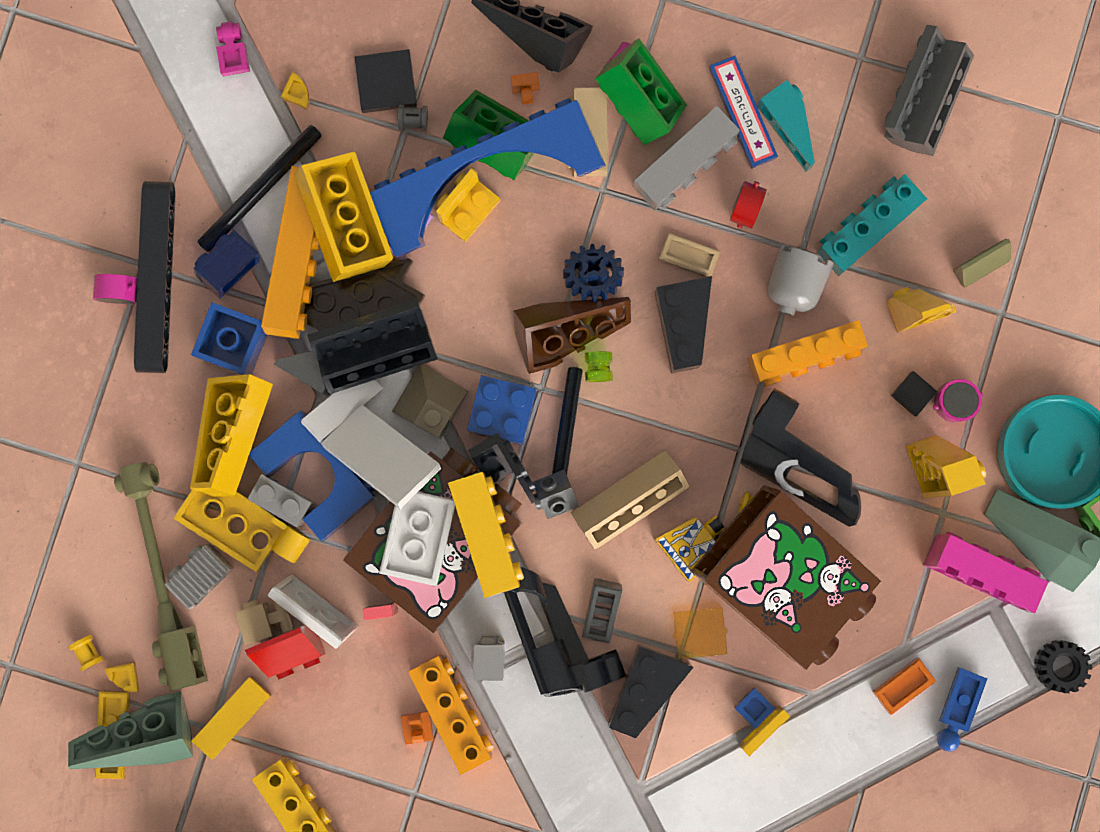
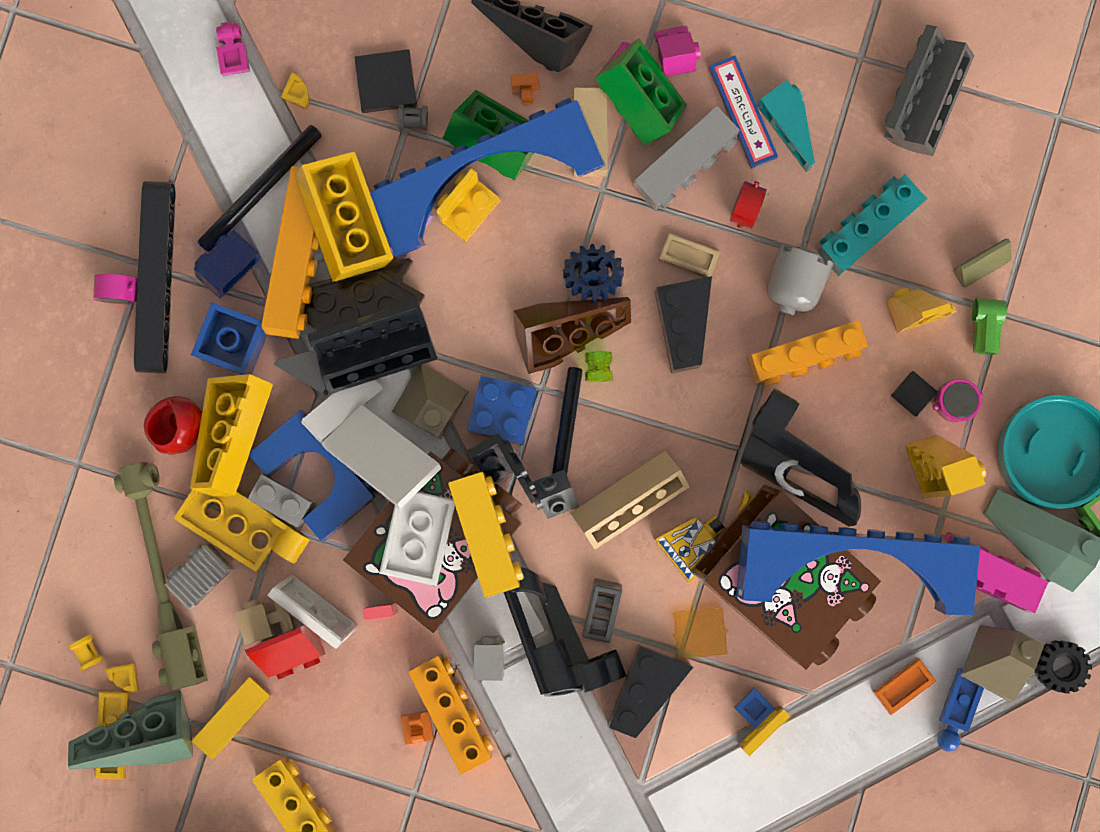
none -> red piece [144,396,202,455]
none -> dark pink brick [654,25,701,77]
none -> blue arch [736,521,981,616]
none -> dark tan slope [960,625,1044,703]
none -> bright green piece [972,298,1007,355]

